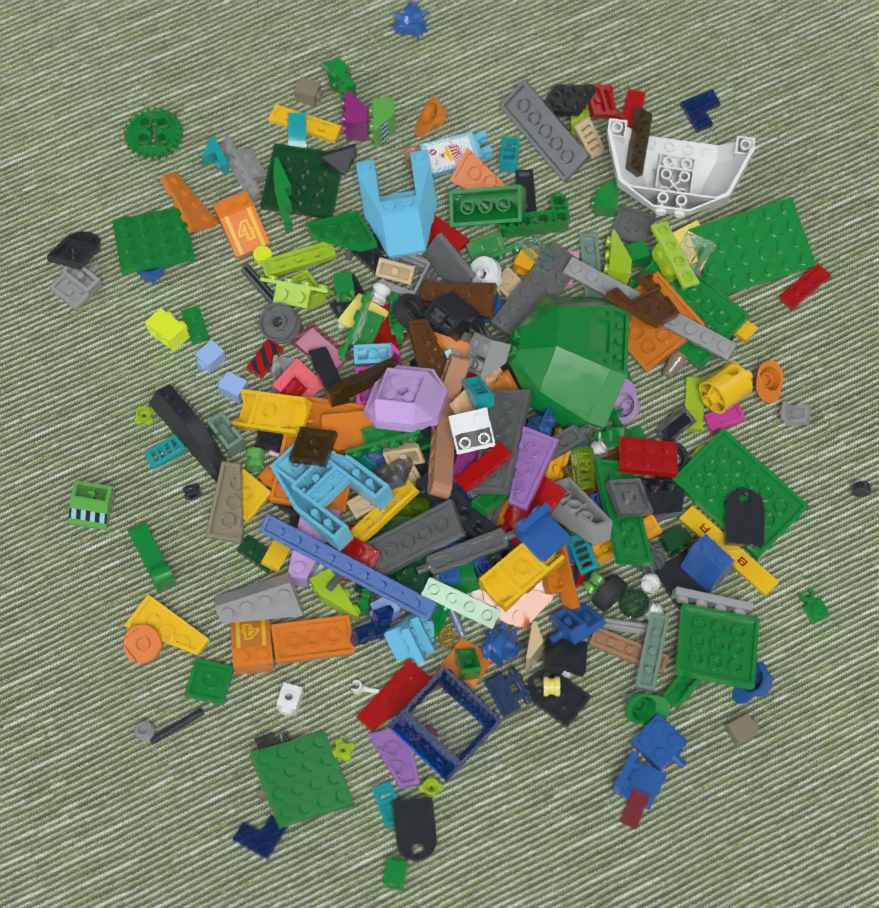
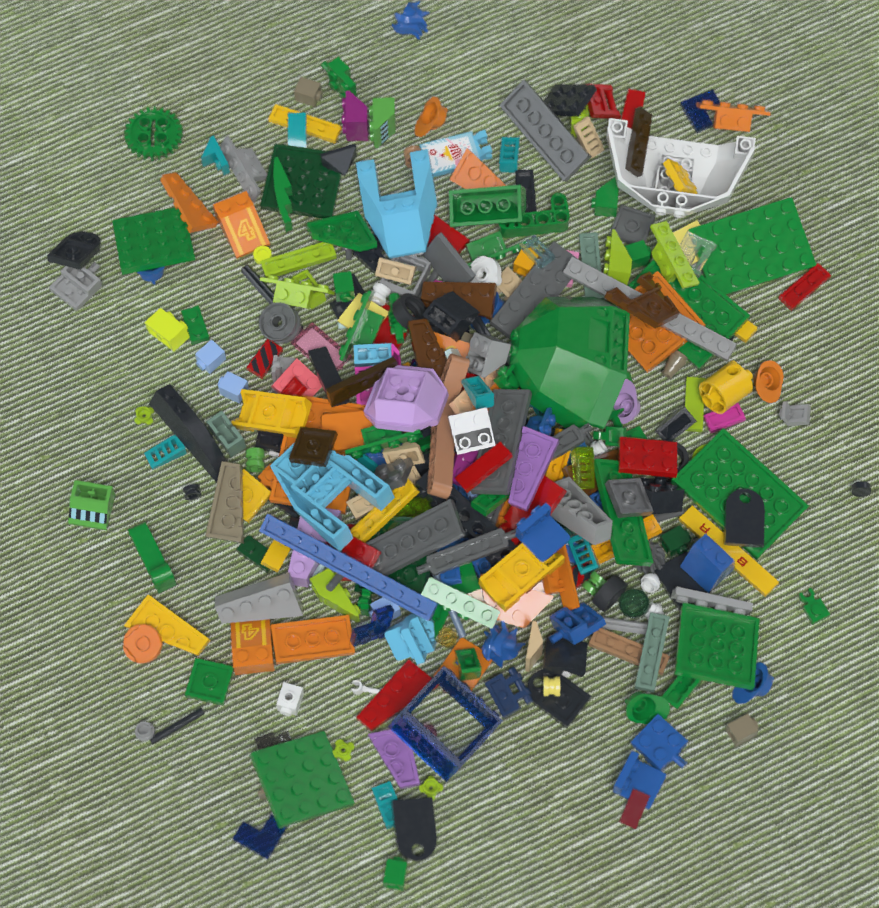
none -> green bracket [493,364,520,390]
none -> yellow plate [663,159,698,194]
none -> orange bracket [696,100,771,132]

